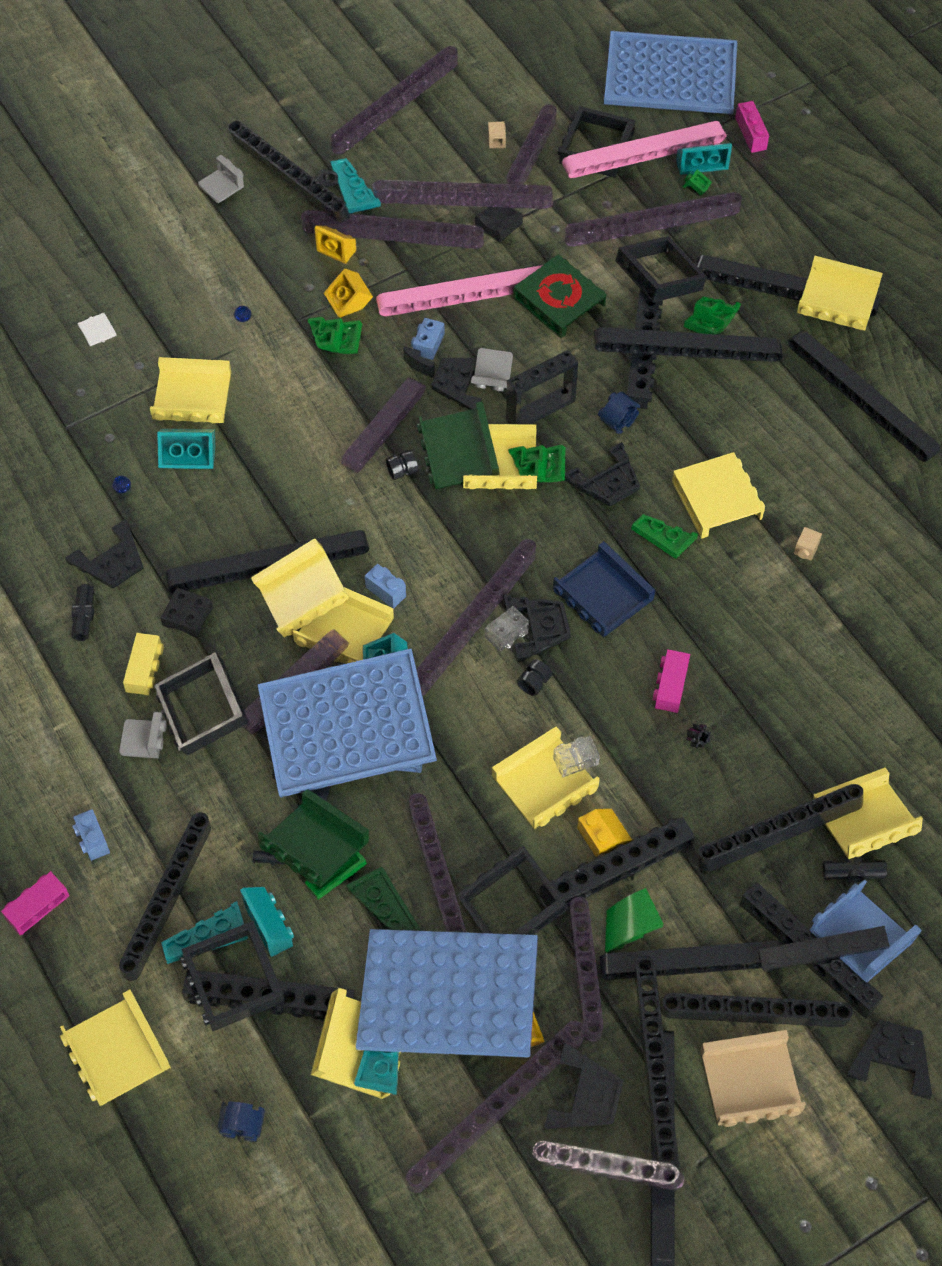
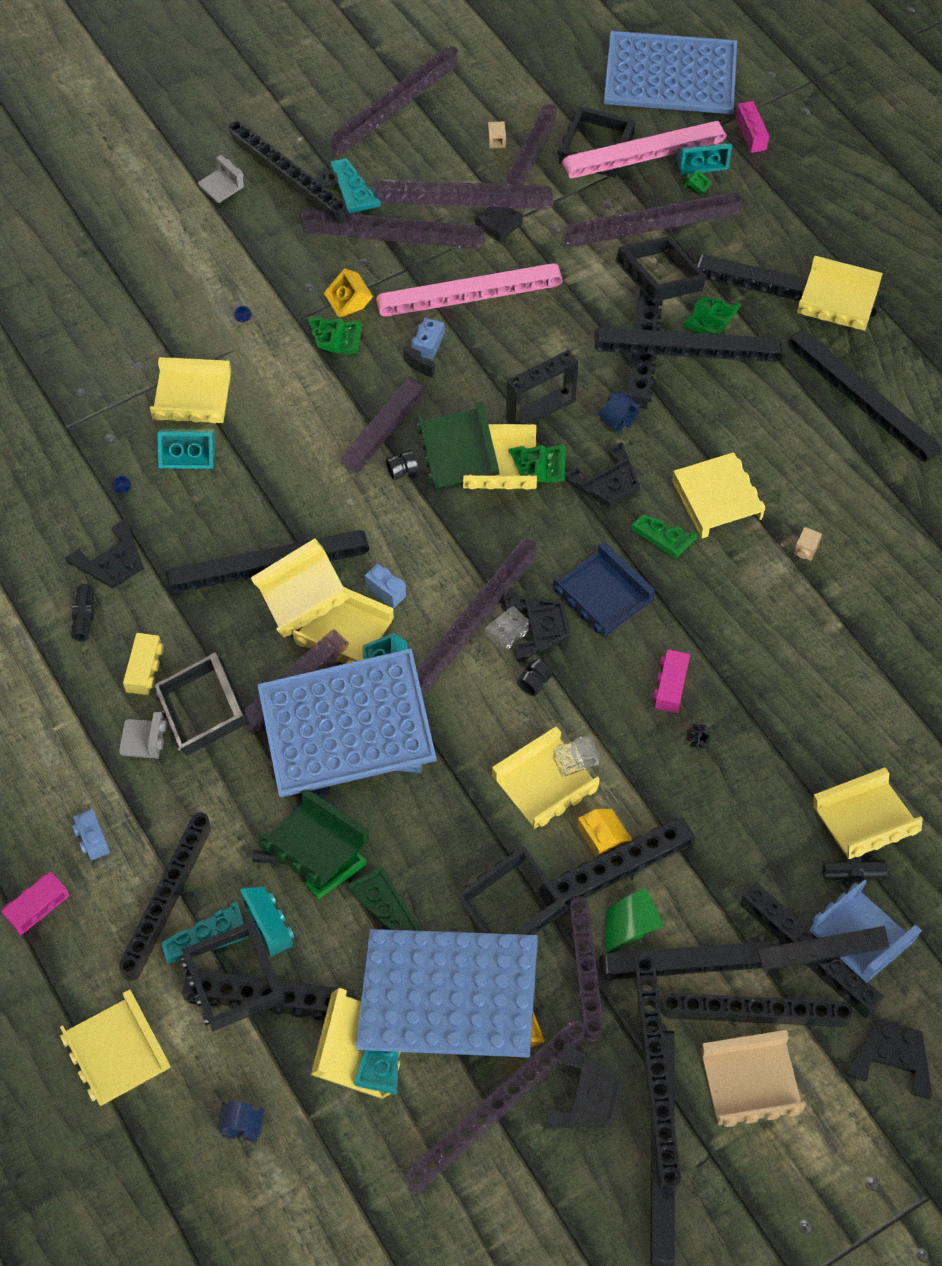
white piece [78,313,117,346] -> none
black brick [160,588,213,638] -> none
yellow slope [315,226,356,264] -> none
clear purple beam [409,793,467,933] -> none
black wing [431,358,482,410] -> none
light grey bracket [471,348,513,391] -> none
dark green panel [513,254,607,339] -> none
beam [533,1141,684,1190] -> none
black beam [699,784,864,871] -> none

